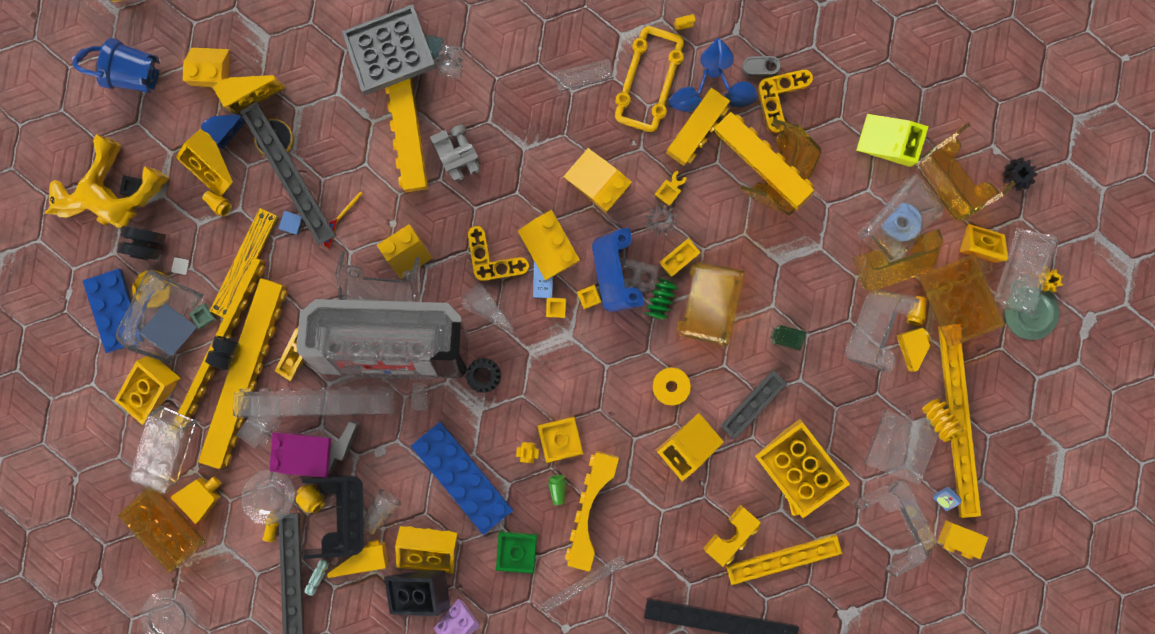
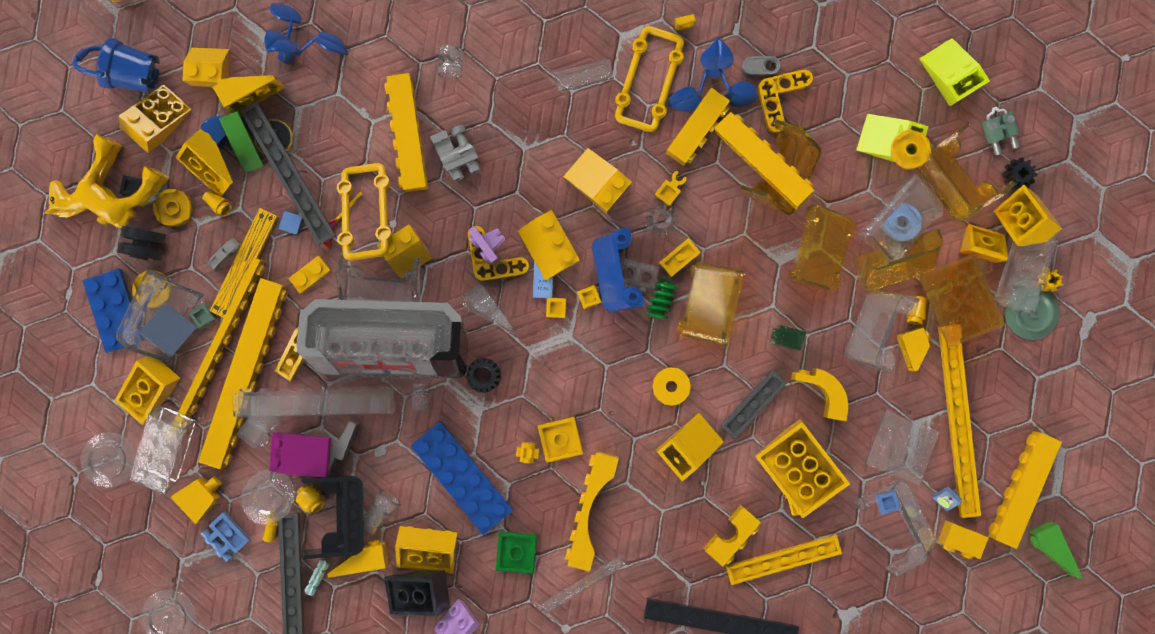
clear yellow brick [117,486,206,573] -> none
white sticker [171,257,189,275] -> none
black wheel [205,335,240,370] -> none
plate [342,4,436,96] -> none
clear light blue plate [425,34,444,59] -> none
bright green cone [548,475,567,505] -> none
yellow piece [922,398,964,442] -> none
none -> clear piece [80,432,136,488]
none -> yellow slope [119,84,192,153]
none -> yellow tile [153,189,193,227]
none -> medium blue plate [201,512,251,562]
none -> light grey piece [207,238,241,271]
none -> bright green slope [219,111,264,173]
none -> blue plant [264,3,348,64]
none -> yellow plate [288,255,332,294]
none -> yellow bar [336,163,393,261]
none -> lavender plate [468,226,505,266]
none -> clear yellow windscreen [787,204,856,292]
none -> yellow arch [791,368,848,421]
none -> medium blue tile [875,489,901,515]
none -> yellow tile [890,130,931,169]
none -> neon yellow slope [919,38,990,106]
none -> sand green piece [981,107,1020,155]
none -> yellow brick [988,431,1062,549]
none -> yellow slope [994,185,1062,246]
none -> bright green slope [1029,521,1083,579]

